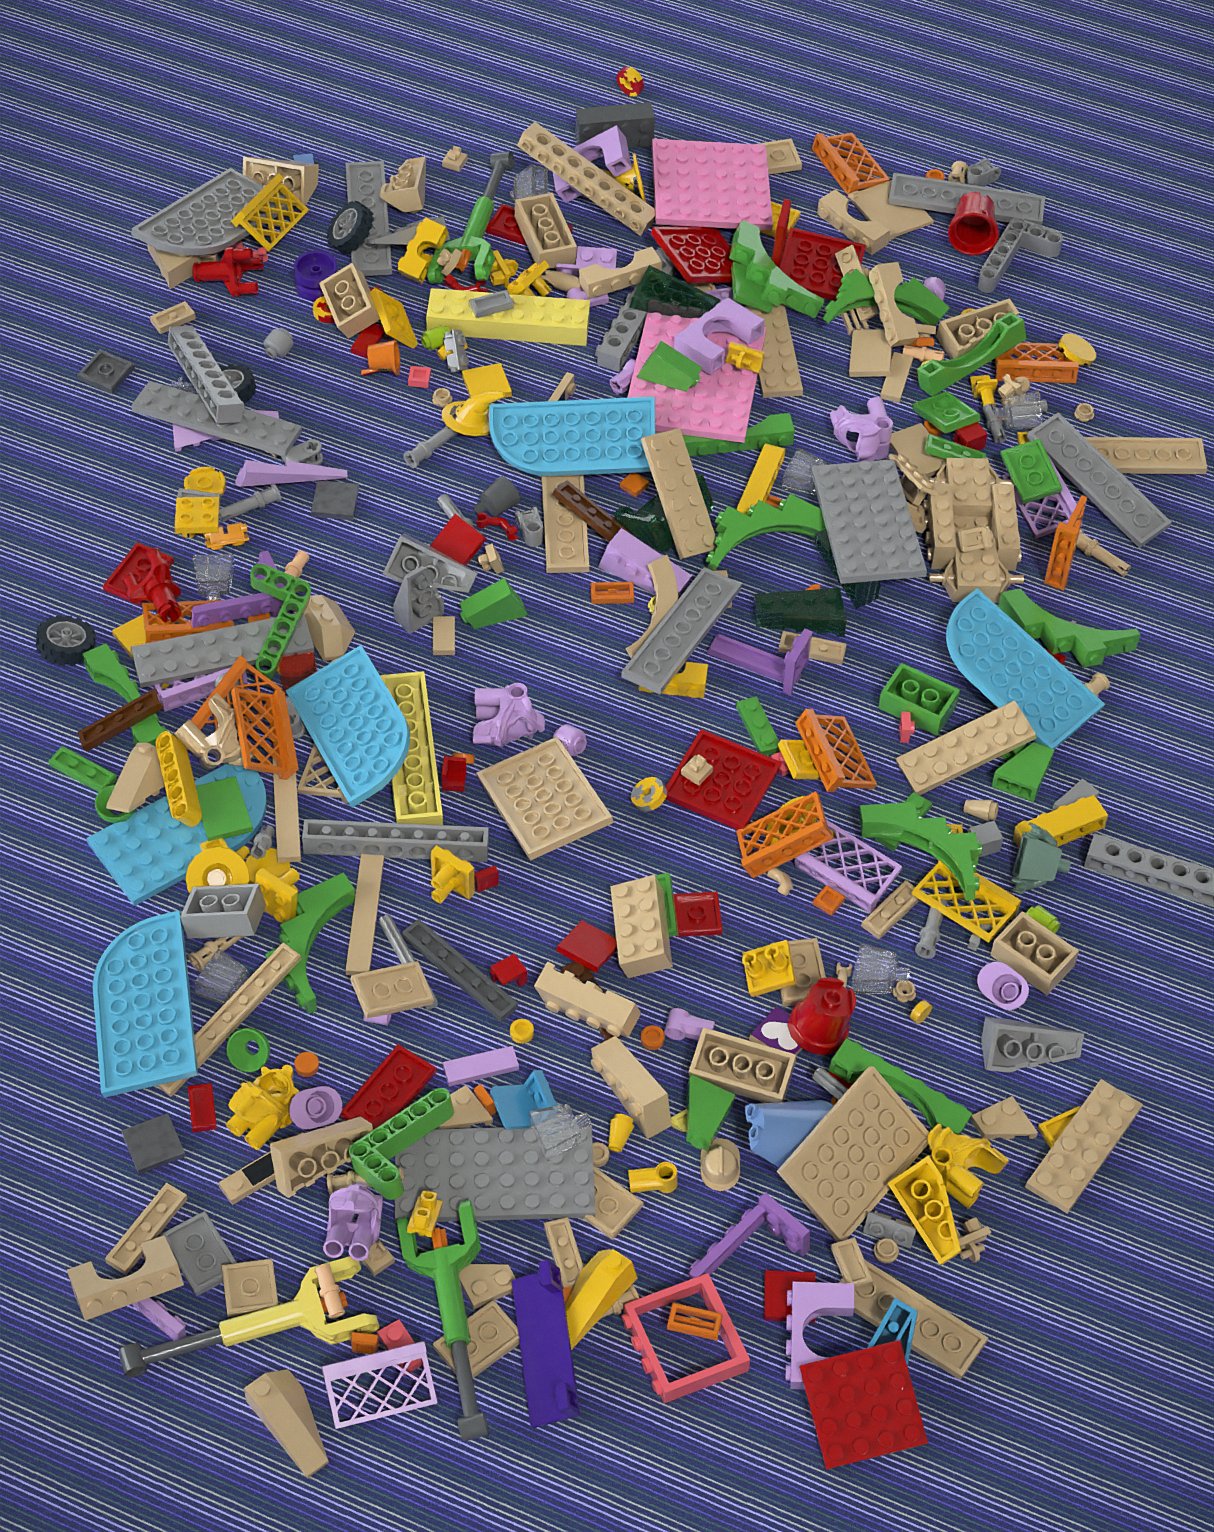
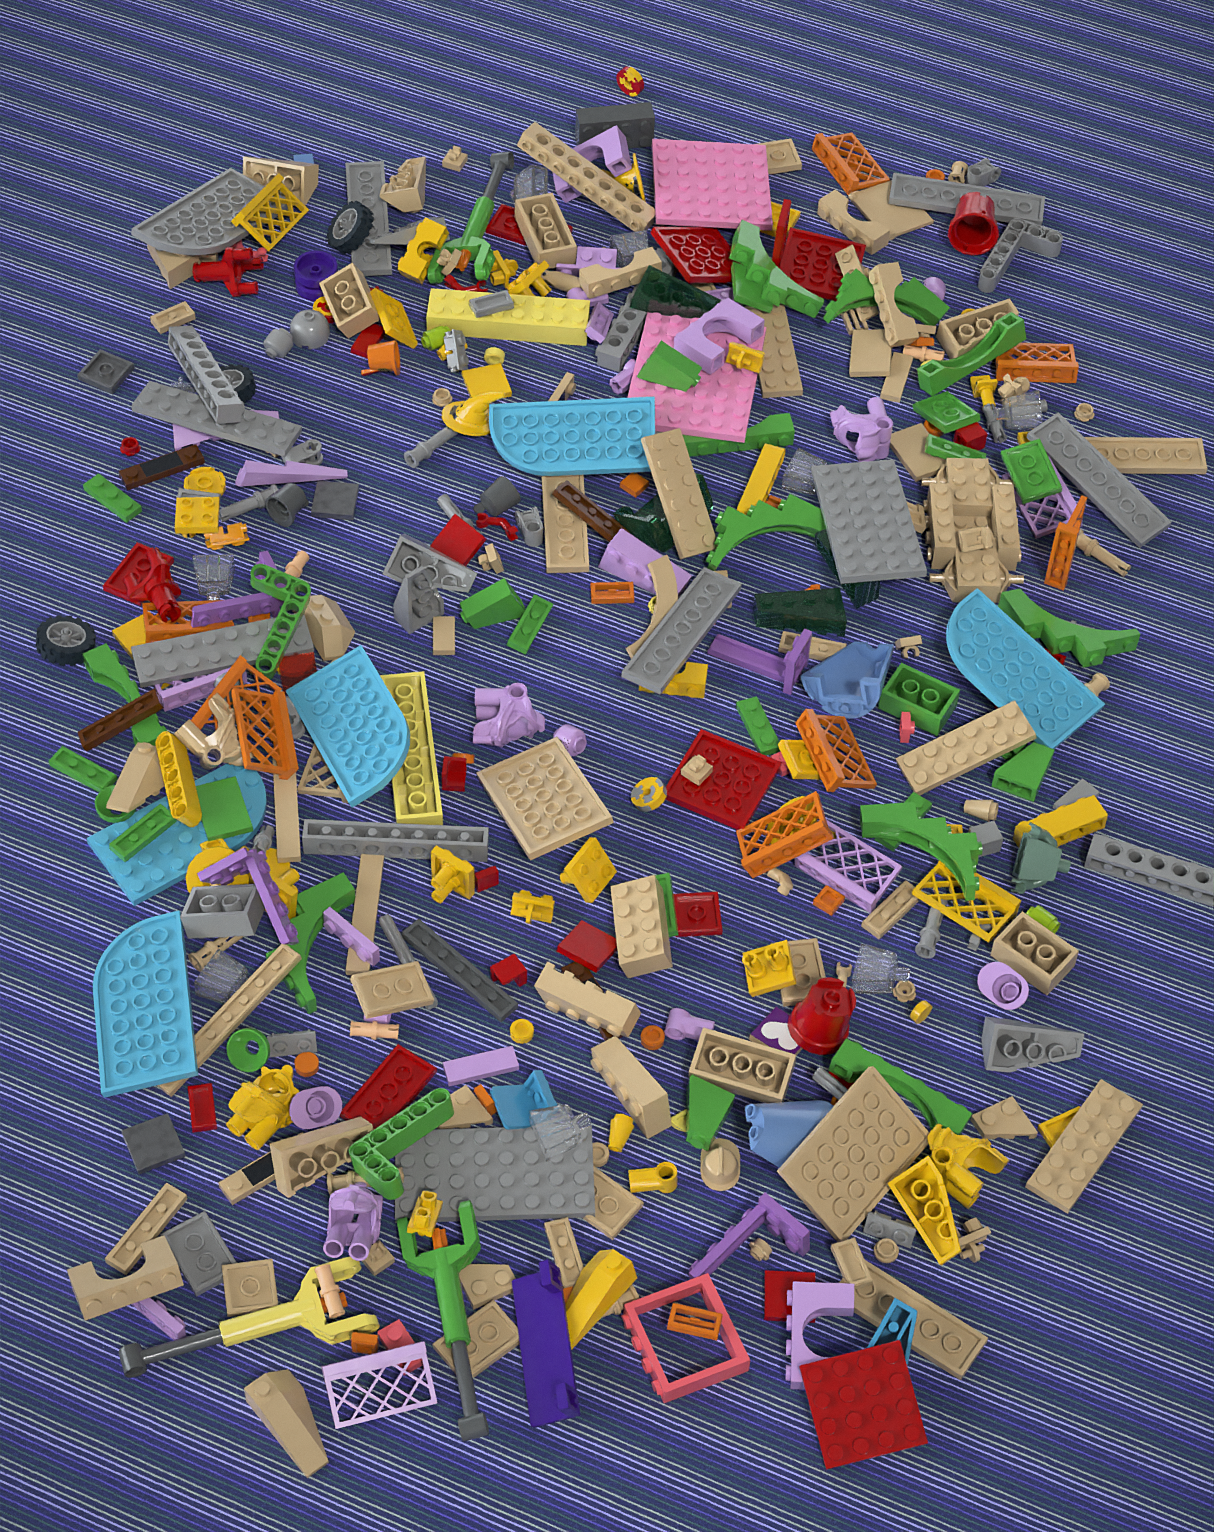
coral plate [408,366,431,388] -> none
tan bracket [888,453,939,506] -> none
yellow tile [1059,333,1096,366] -> none
none -> bright green plate [83,473,142,523]
none -> bright green plate [109,803,177,862]
none -> reddish brown plate [119,444,205,491]
none -> red plate [120,437,141,456]
none -> medium lavender bracket [197,847,299,945]
none -> dark grey hat [265,483,309,527]
none -> light grey hinge [267,1029,317,1058]
none -> light grey cylinder [290,309,330,349]
none -> lavender plate [323,907,380,966]
none -> light nougat pin [350,1021,399,1040]
none -> light yellow tile [484,347,505,365]
none -> bright green plate [507,594,553,655]
none -> yellow hips [510,890,555,924]
none -> yellow plate [560,837,617,903]
none -> lavender plate [585,302,614,344]
none -> clear torso [610,230,649,268]
none -> tan plate [749,1238,772,1261]
none -> medium blue cone [800,641,894,719]
none -> tan tile [895,635,922,659]

